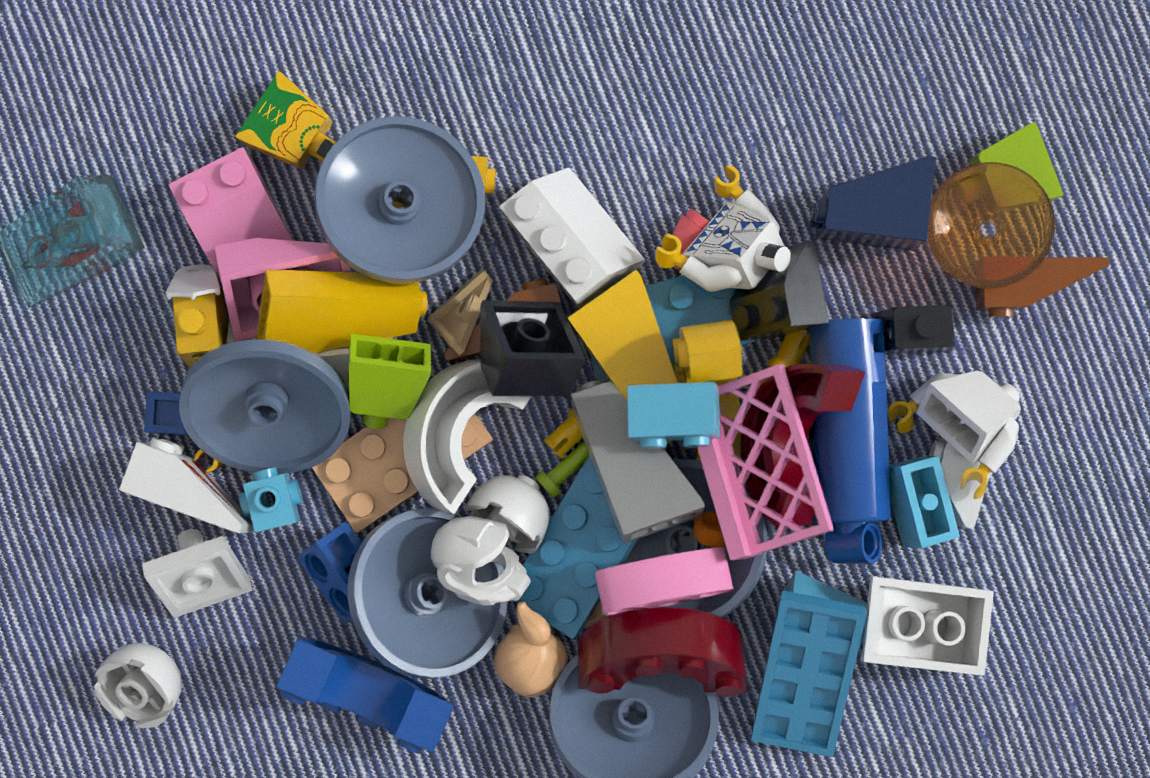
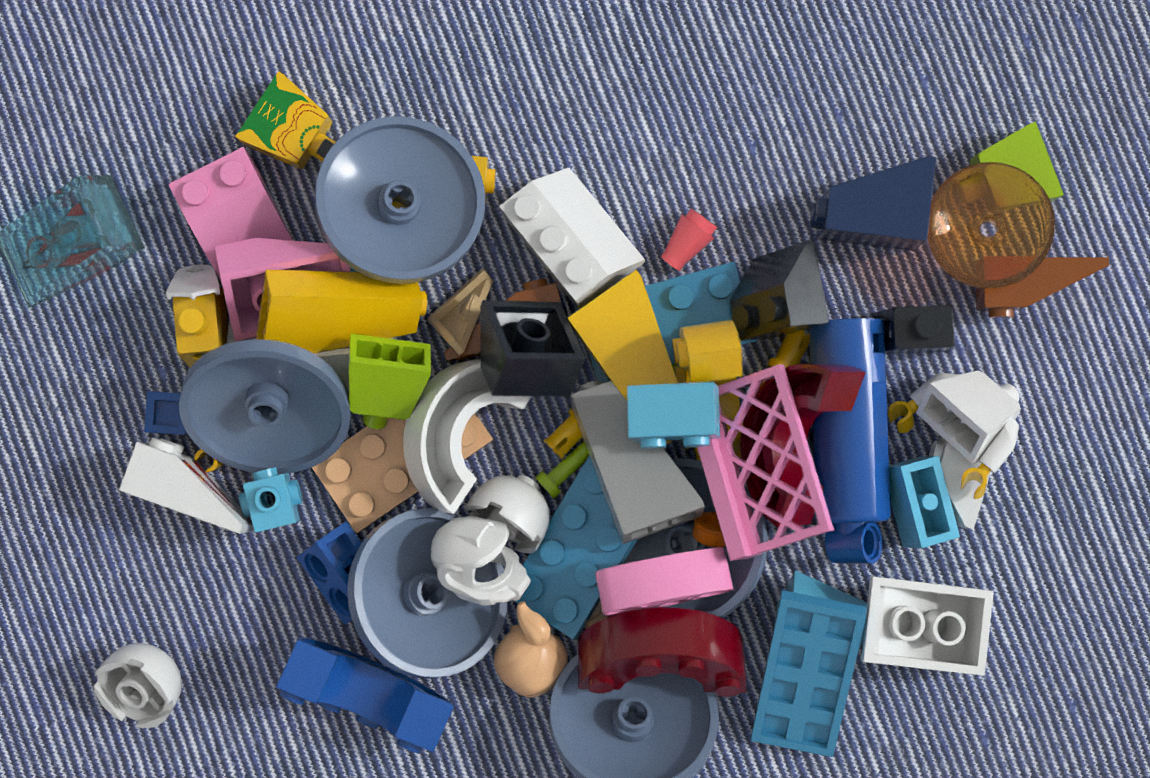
white tile [142,529,252,618] -> none
white torso [655,165,790,292] -> none

